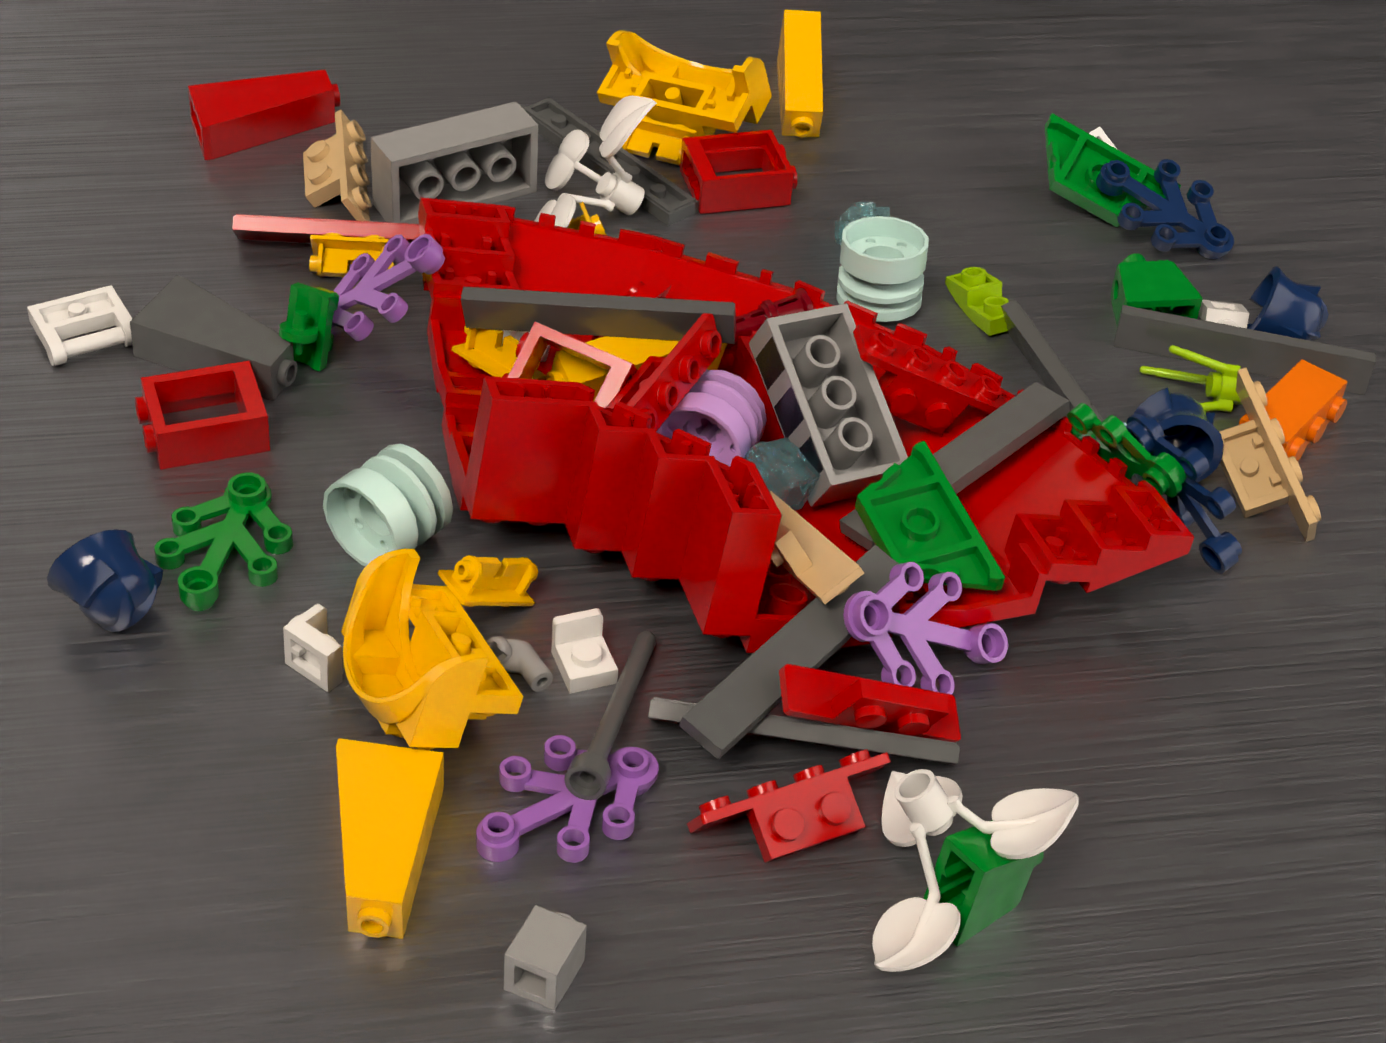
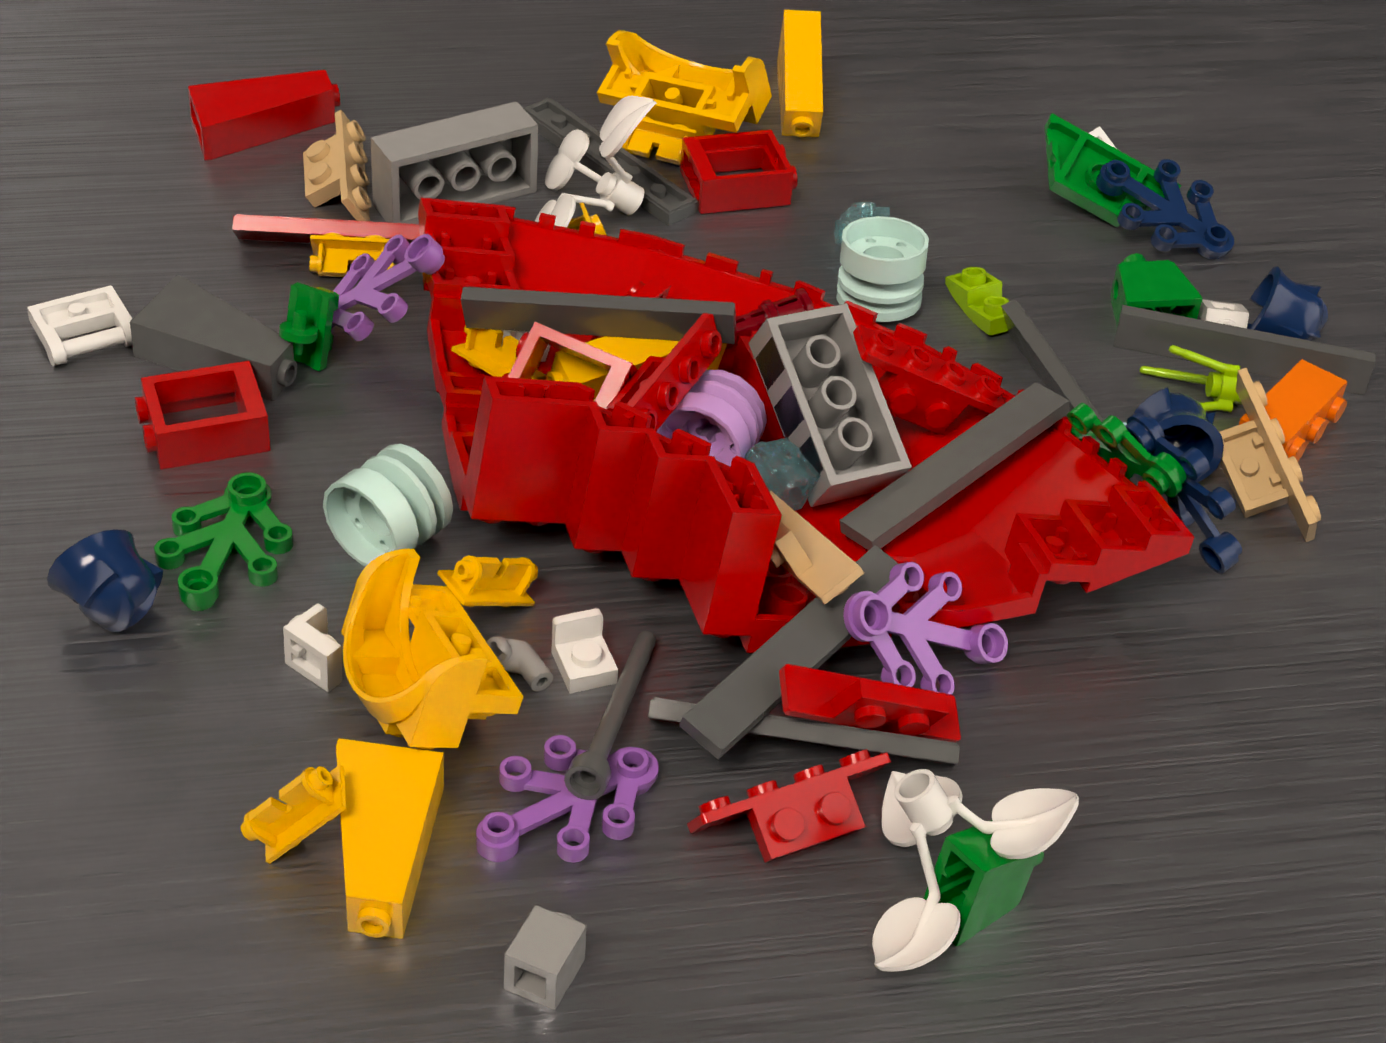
green wing [855,441,1005,591] -> none
none -> yellow hinge [240,764,346,864]

